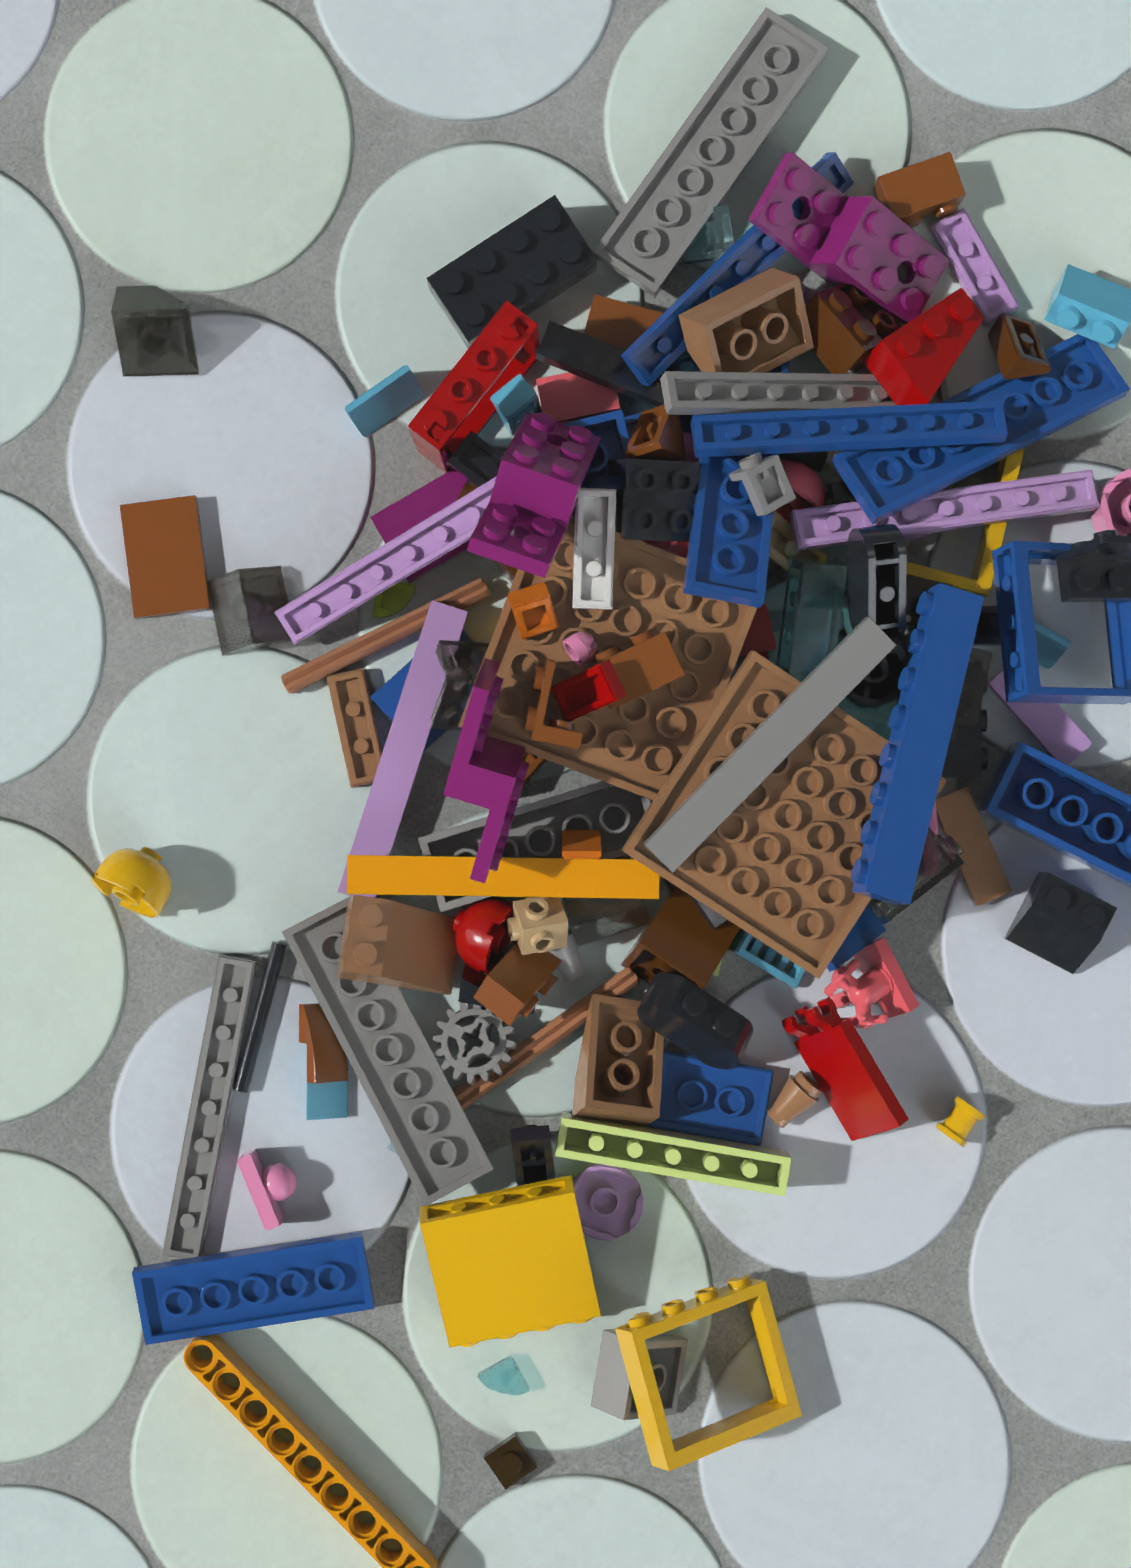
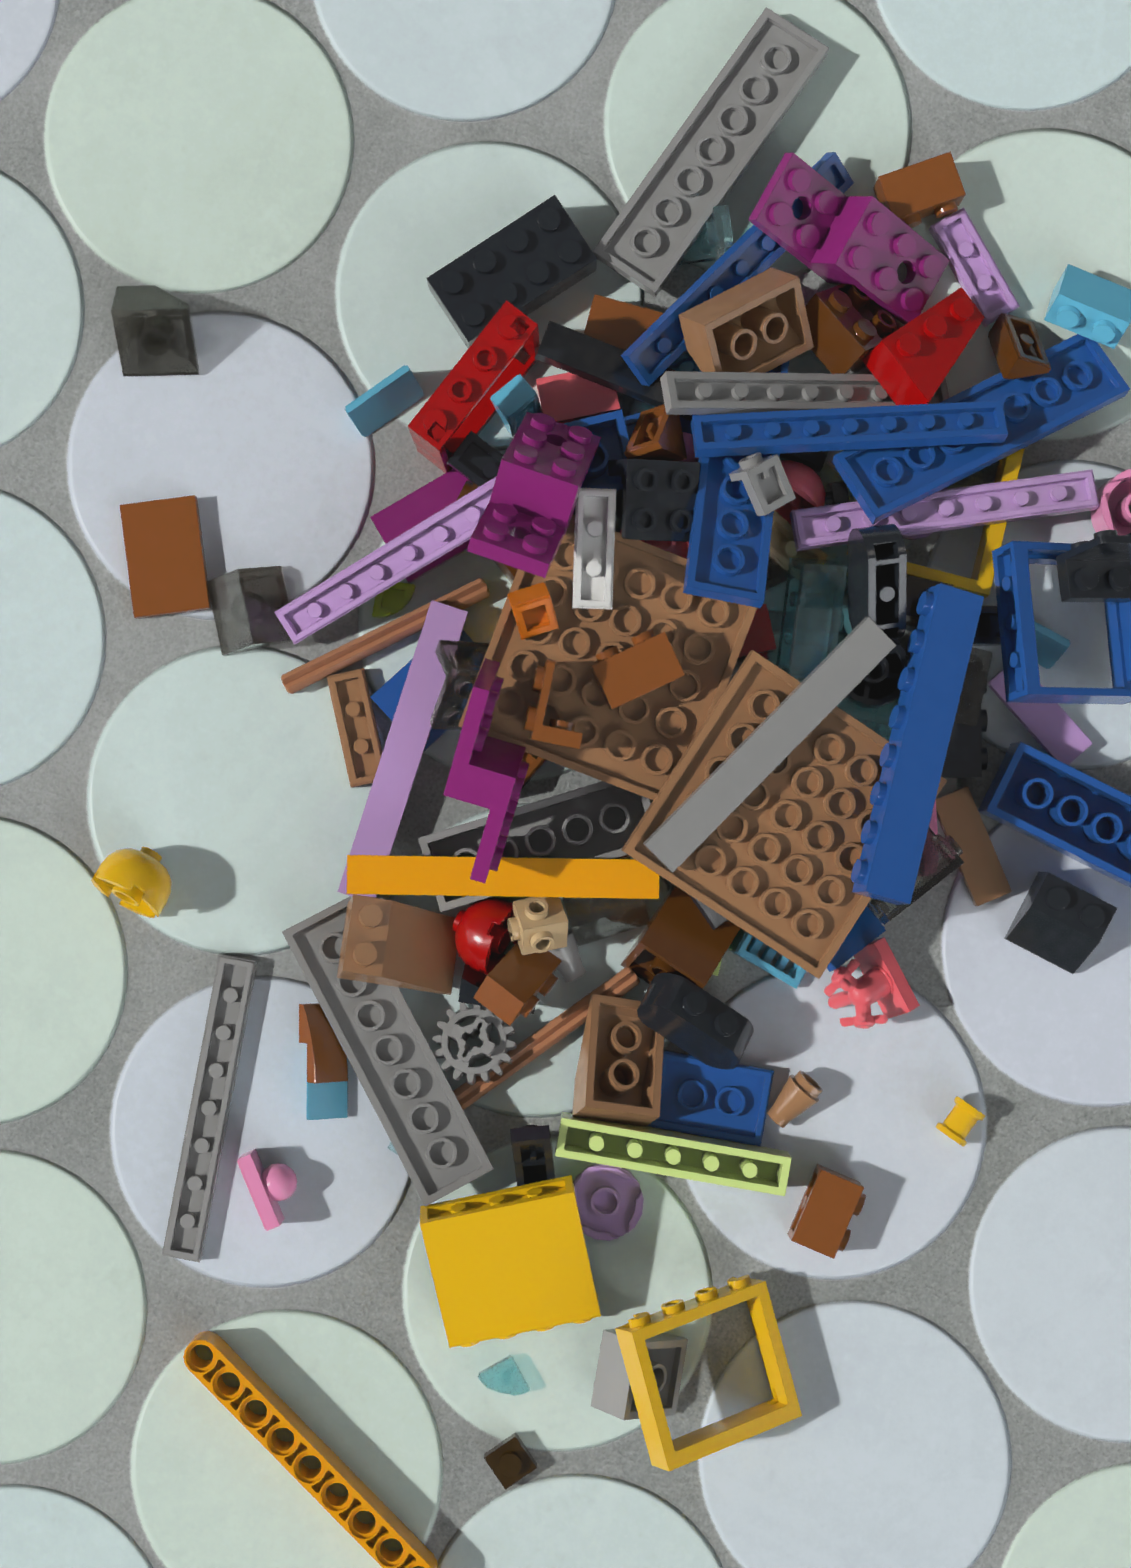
blue plate [132,1231,375,1345] -> none
black bar [233,941,287,1093] -> none
red tile [551,659,627,722] -> none
orange slope [561,830,602,860] -> none
bright pink hinge [563,632,597,667] -> none
red tile [781,997,909,1141] -> none
none -> dark orange brick [787,1164,866,1259]

